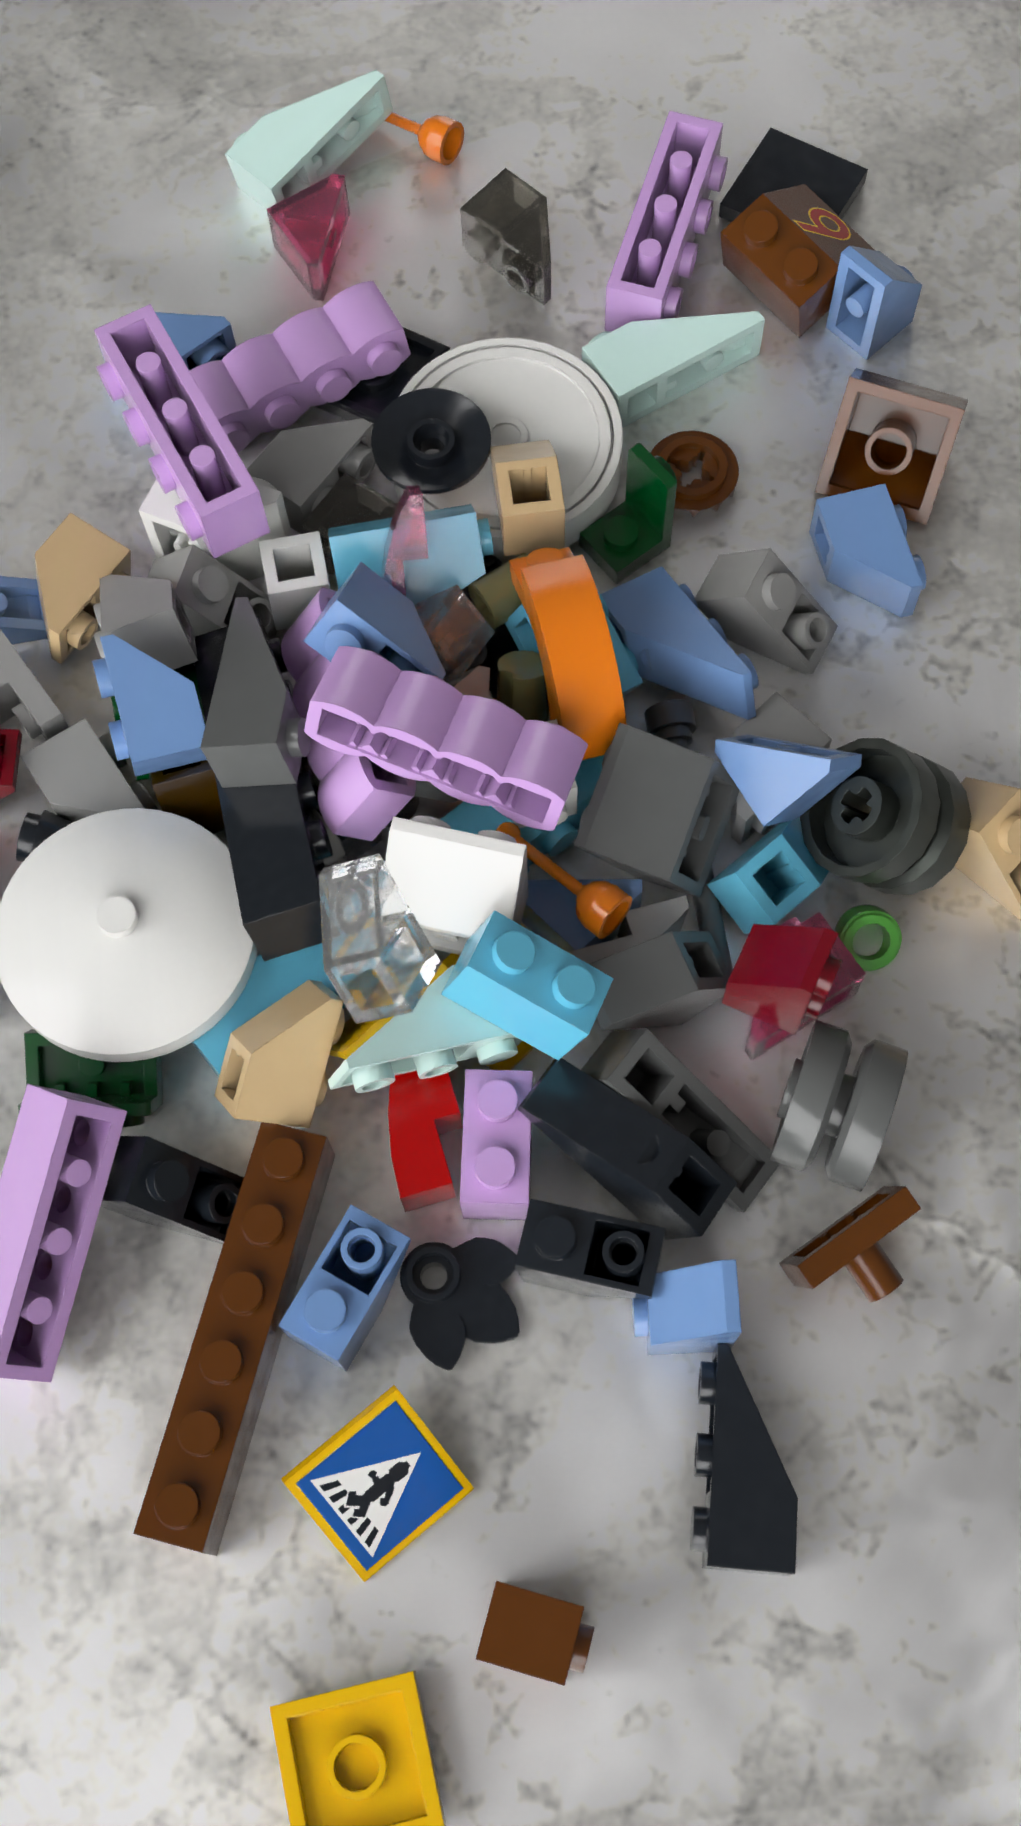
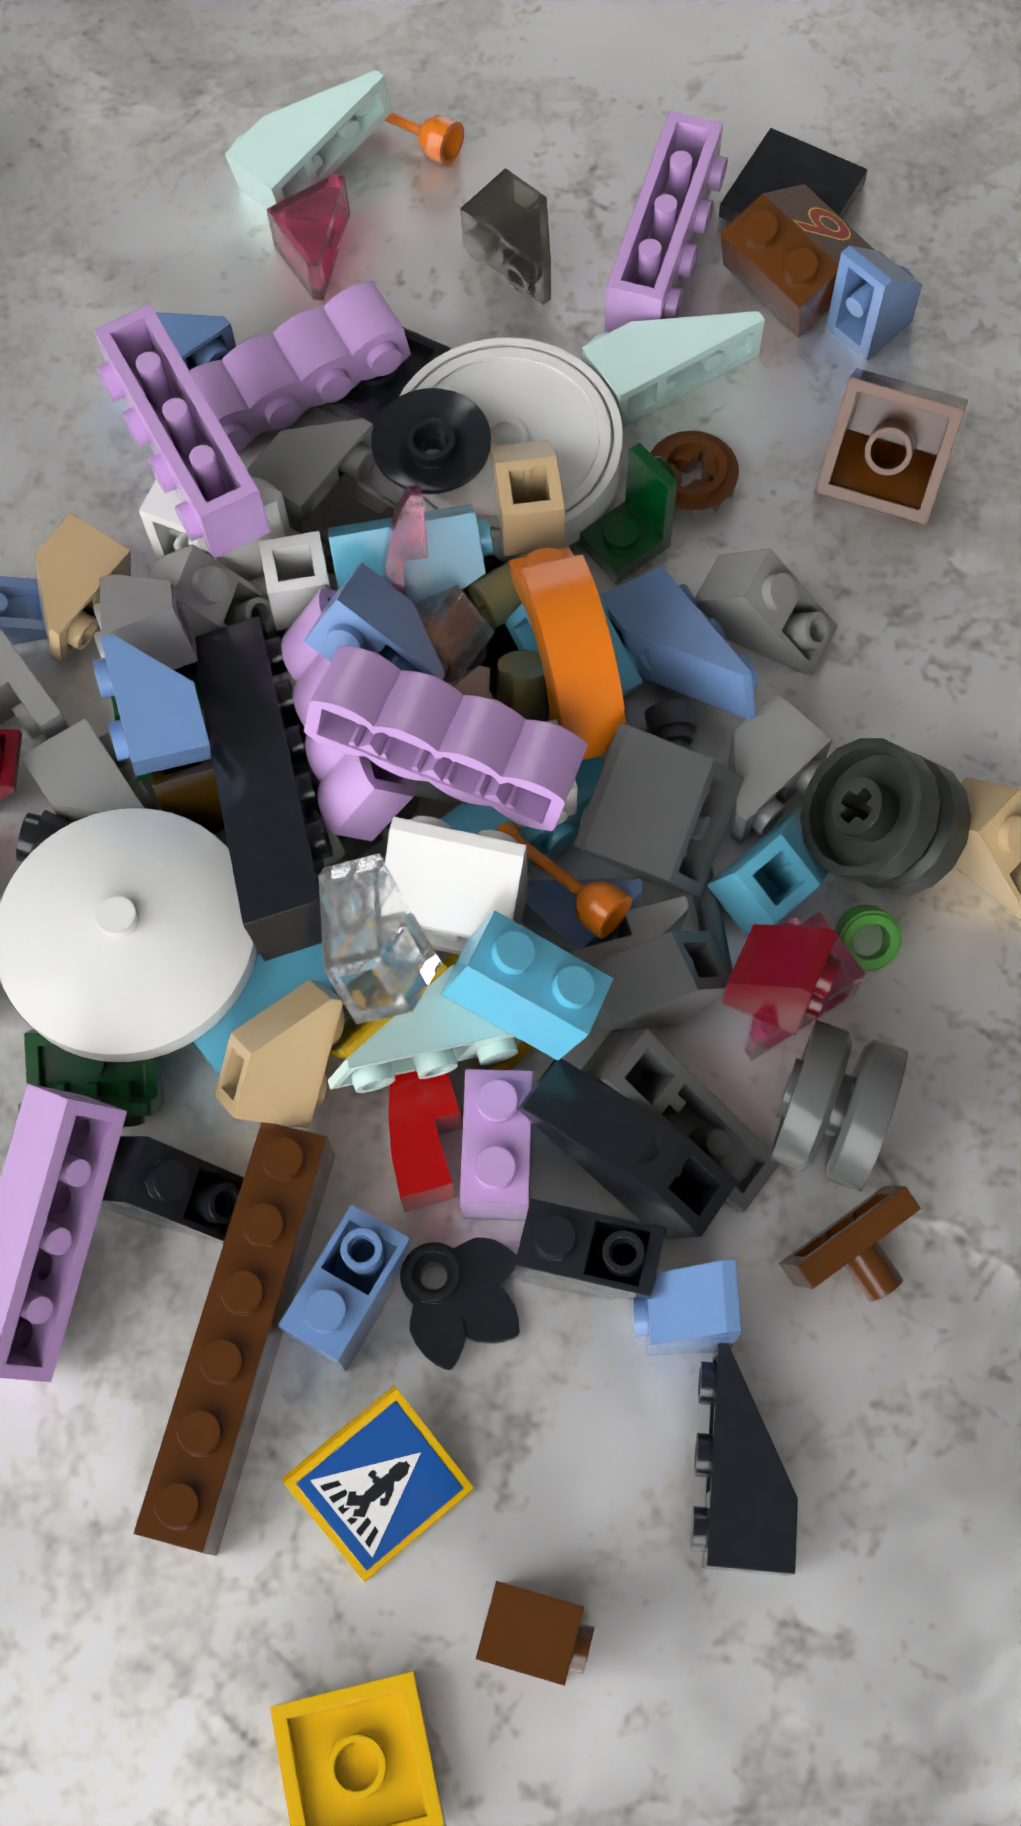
dark grey slope [200,597,311,788] -> none
medium blue slope [714,735,862,827] -> none
medium blue slope [809,484,926,618] -> none

